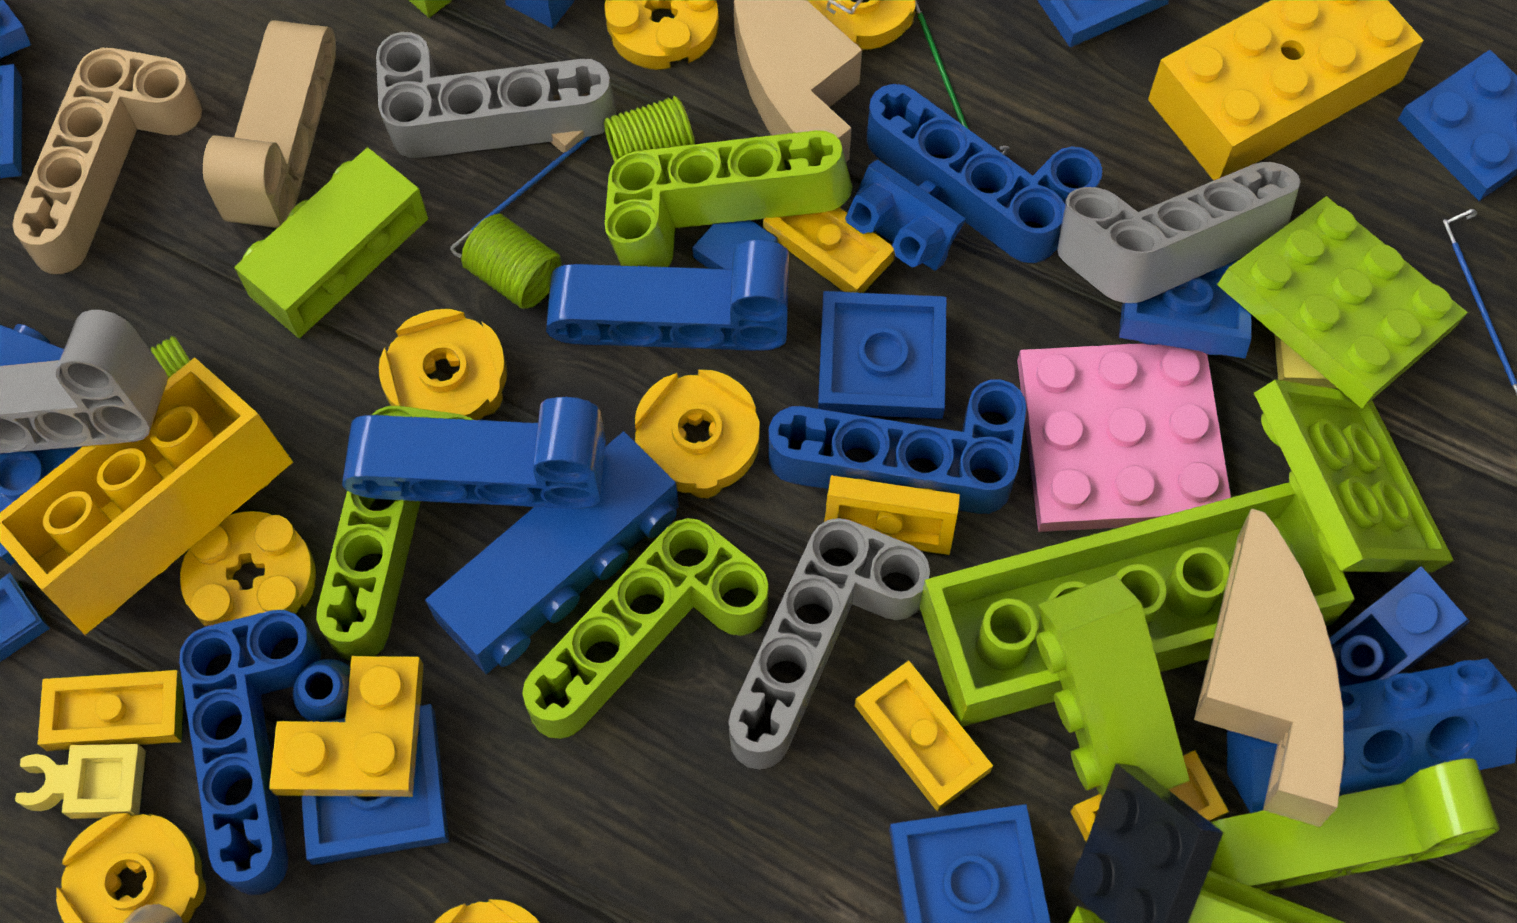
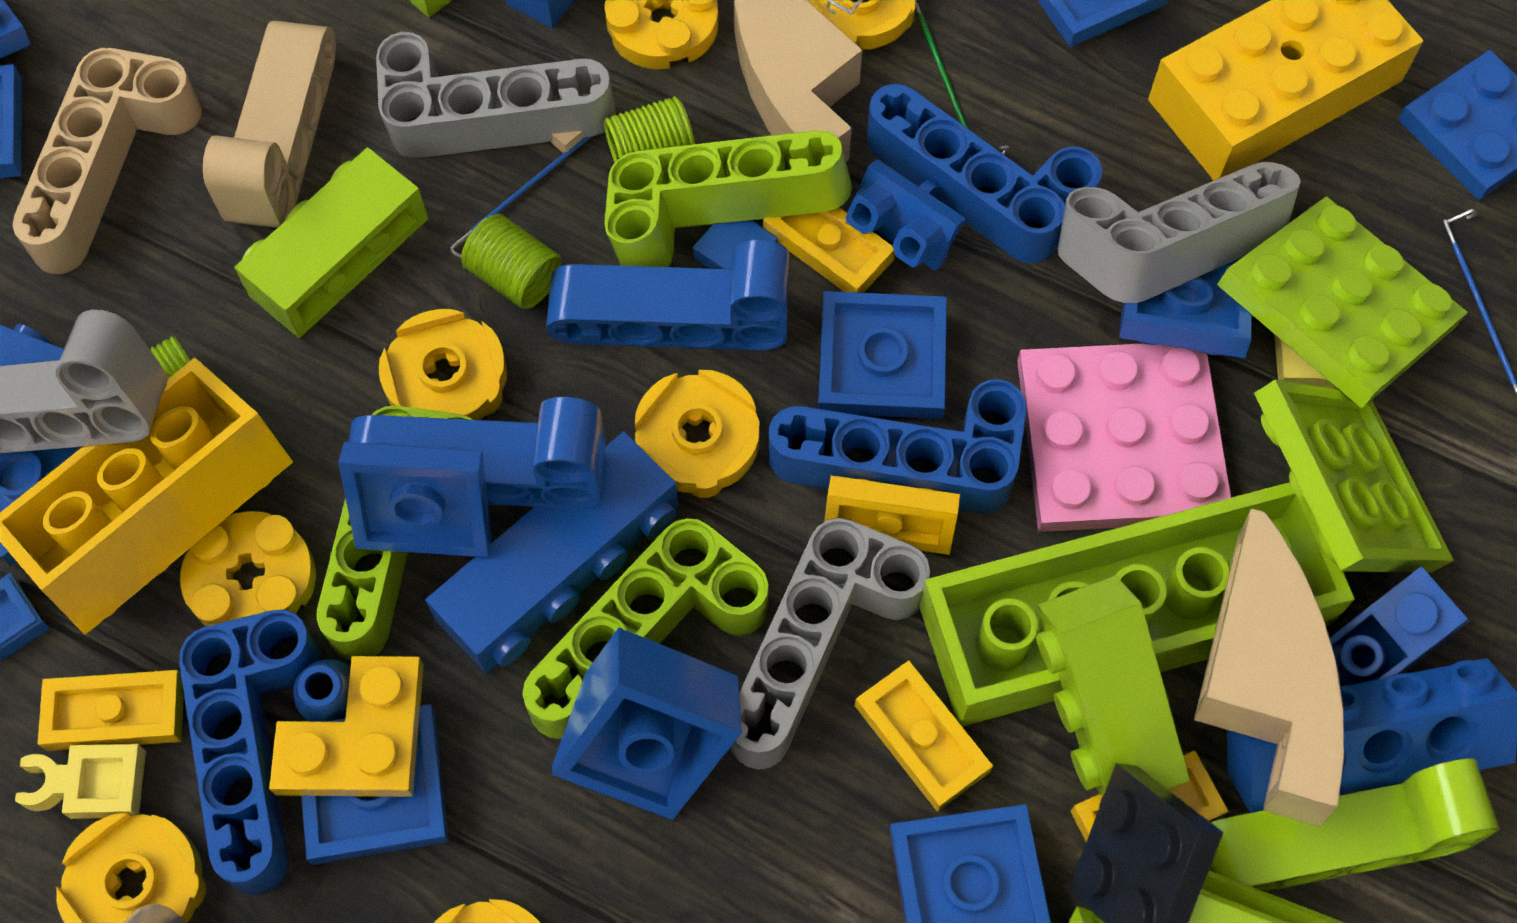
none -> blue plate [338,442,492,557]
none -> blue slope [552,627,742,820]

